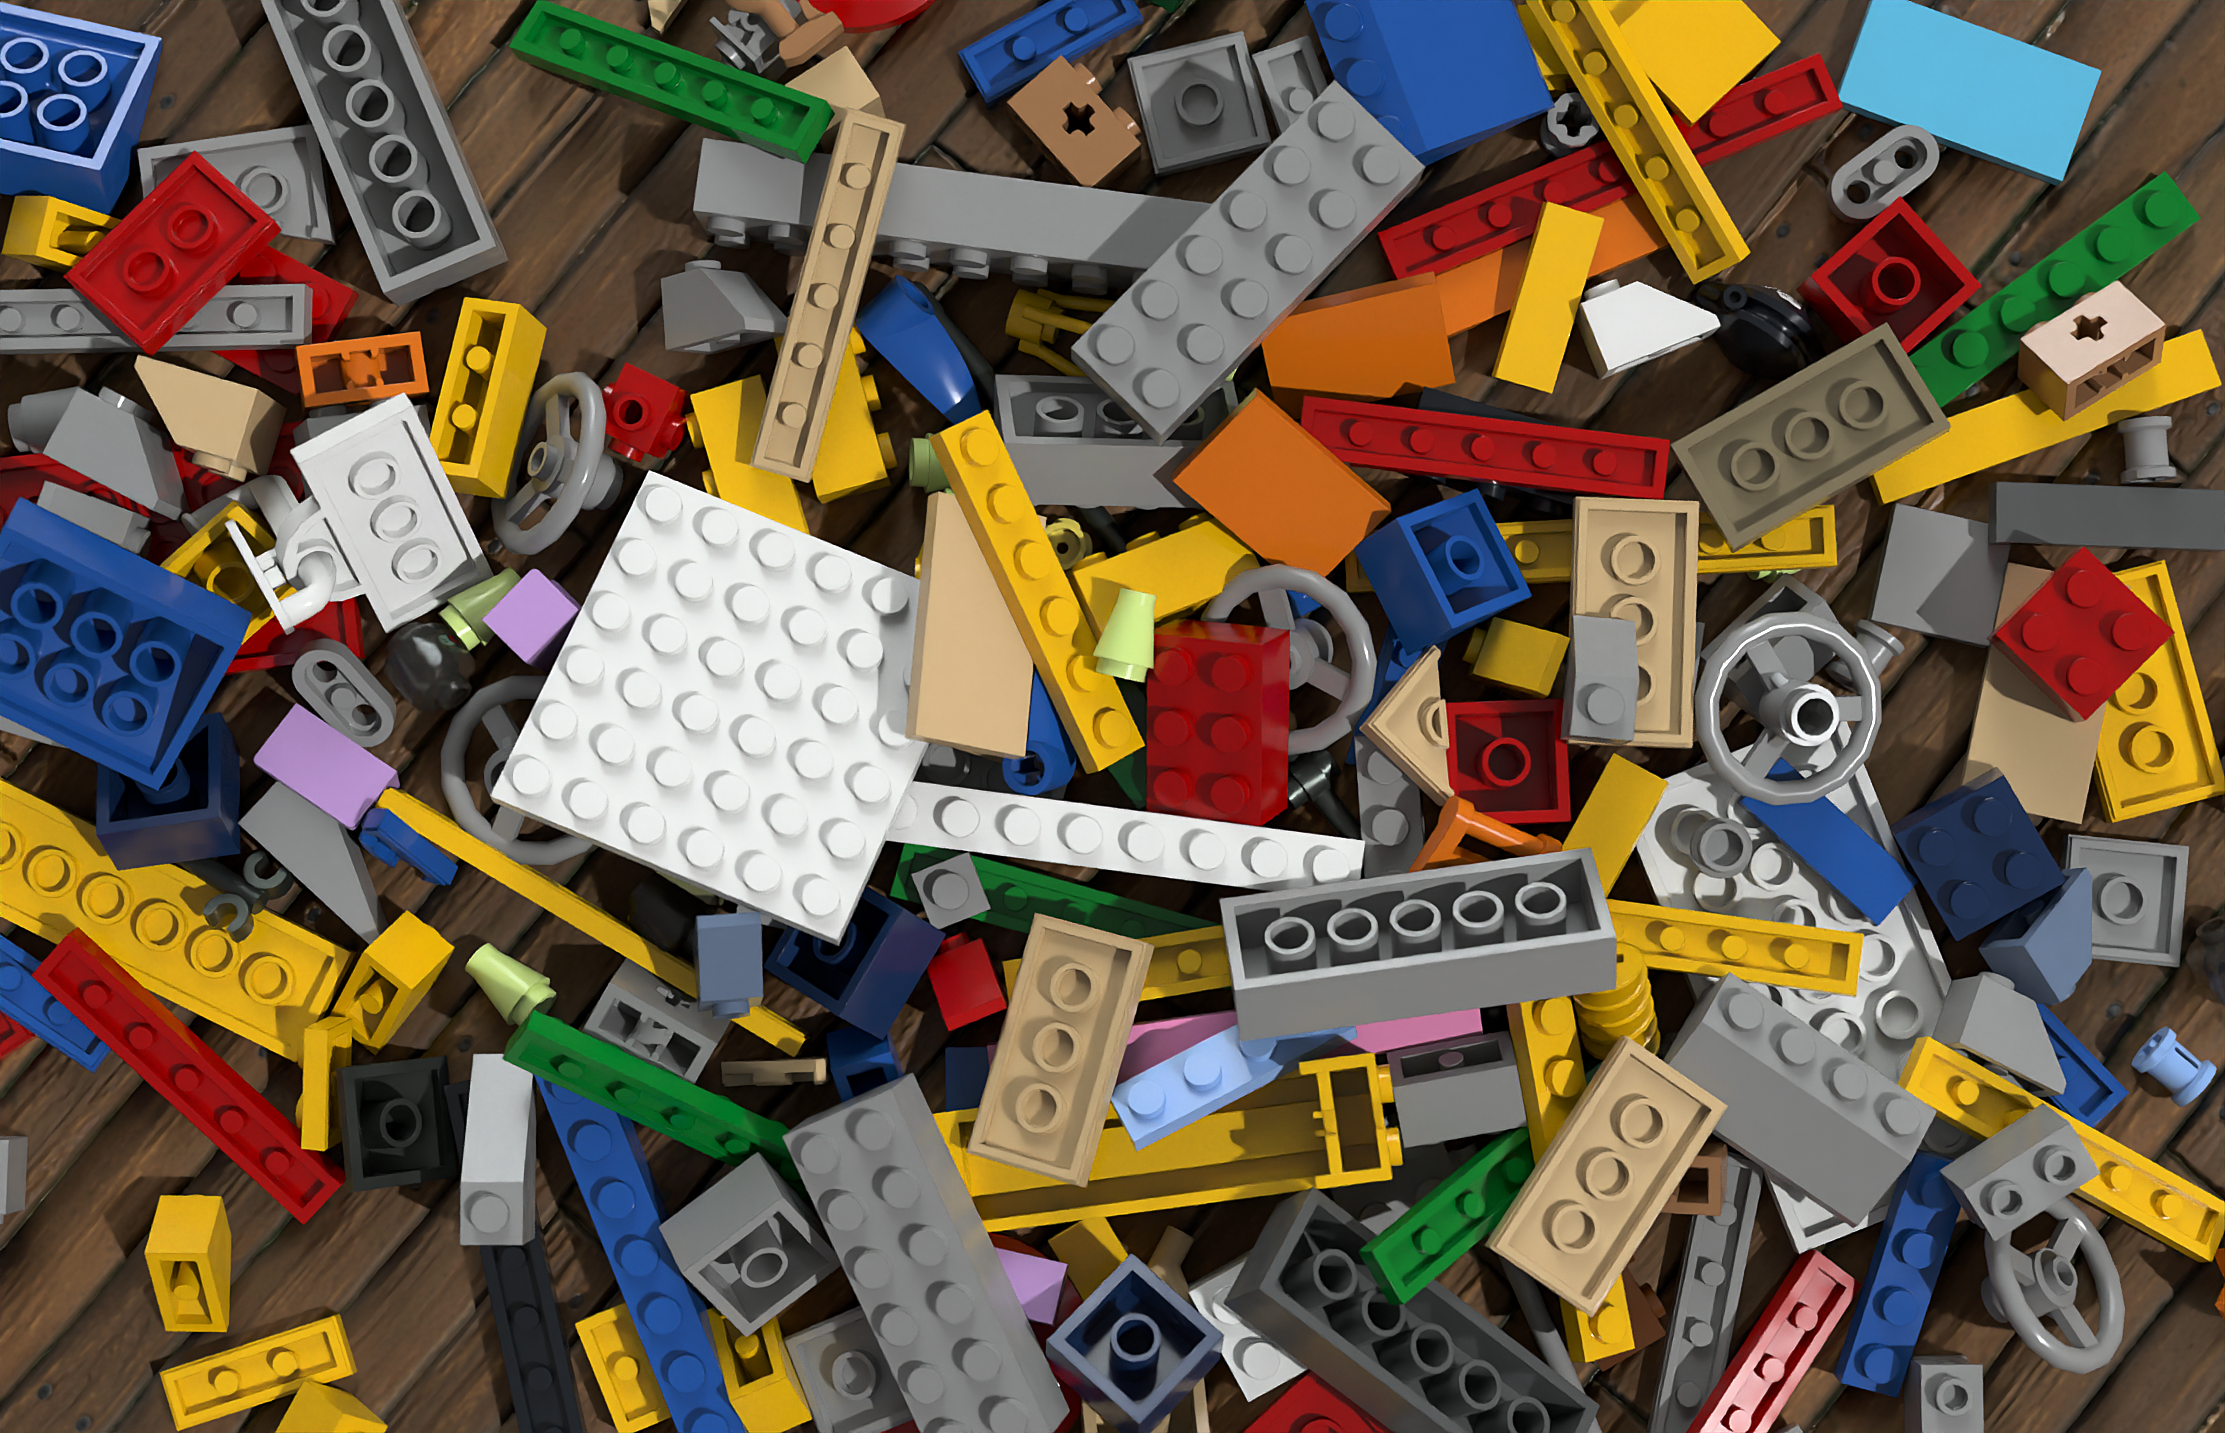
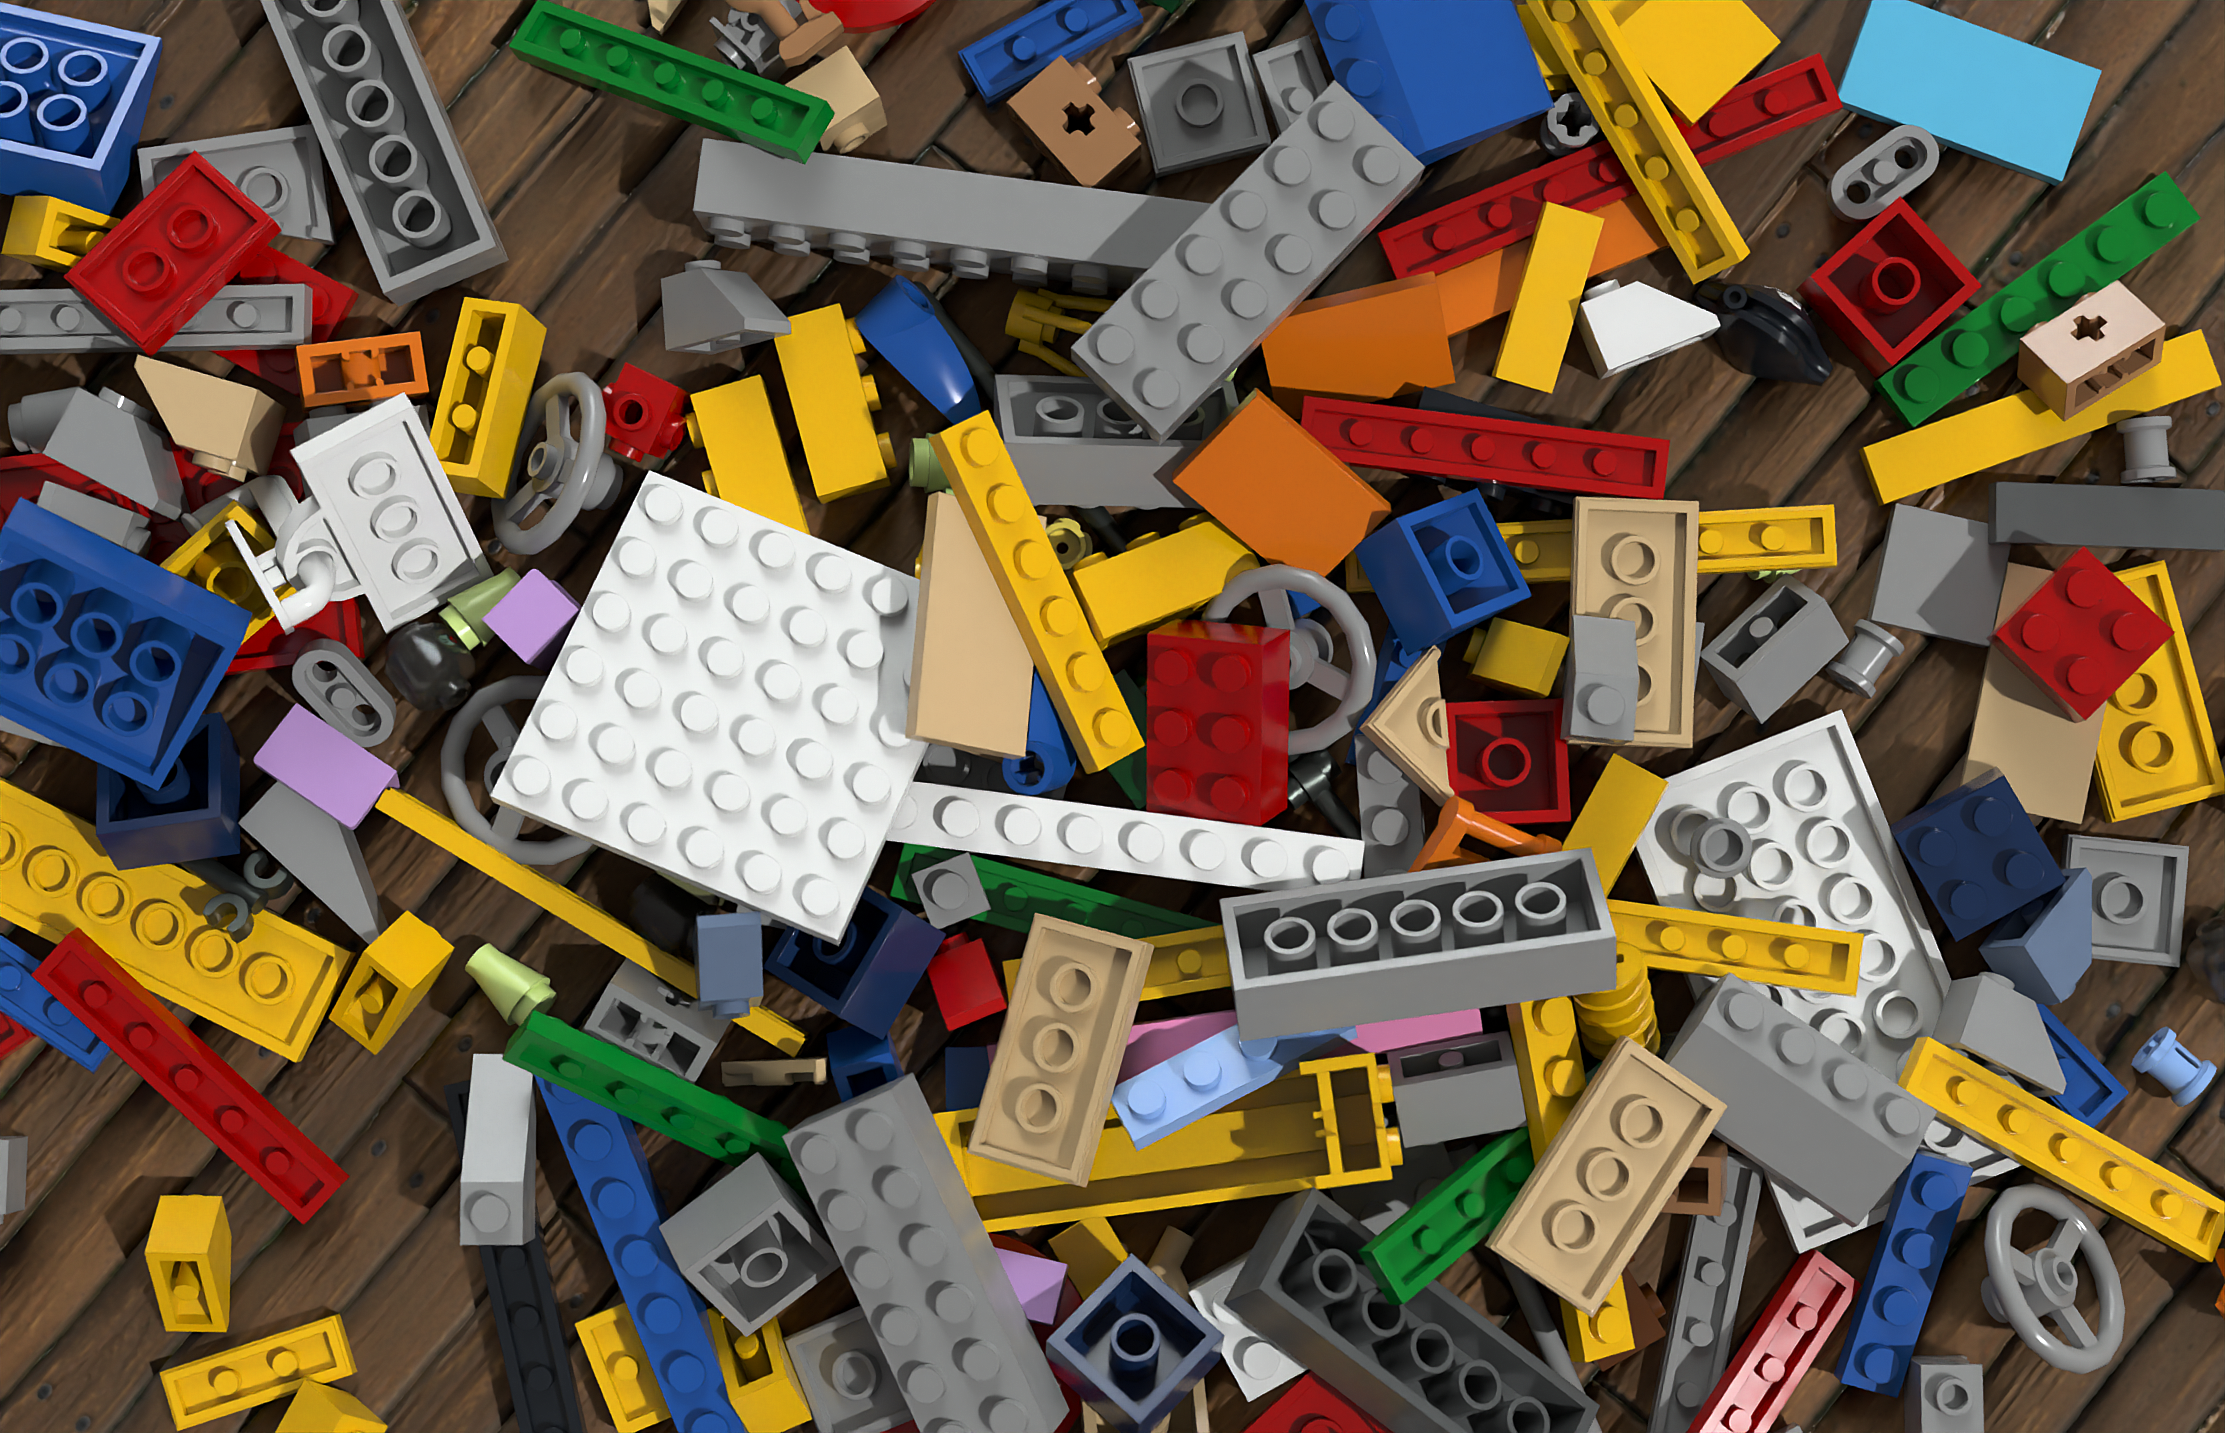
yellow plate [296,1016,352,1151] -> none
pearl dark grey slope [336,1056,458,1193] -> none
blue tile [359,808,459,886] -> none
tan tile [750,107,907,483] -> none
yellowish green cone [1093,588,1157,683] -> none
dark tan plate [1670,322,1951,554] -> none
light grey piece [1694,611,1882,806] -> none
blue tile [1737,757,1918,926] -> none
light grey hinge [1939,1104,2100,1242] -> none

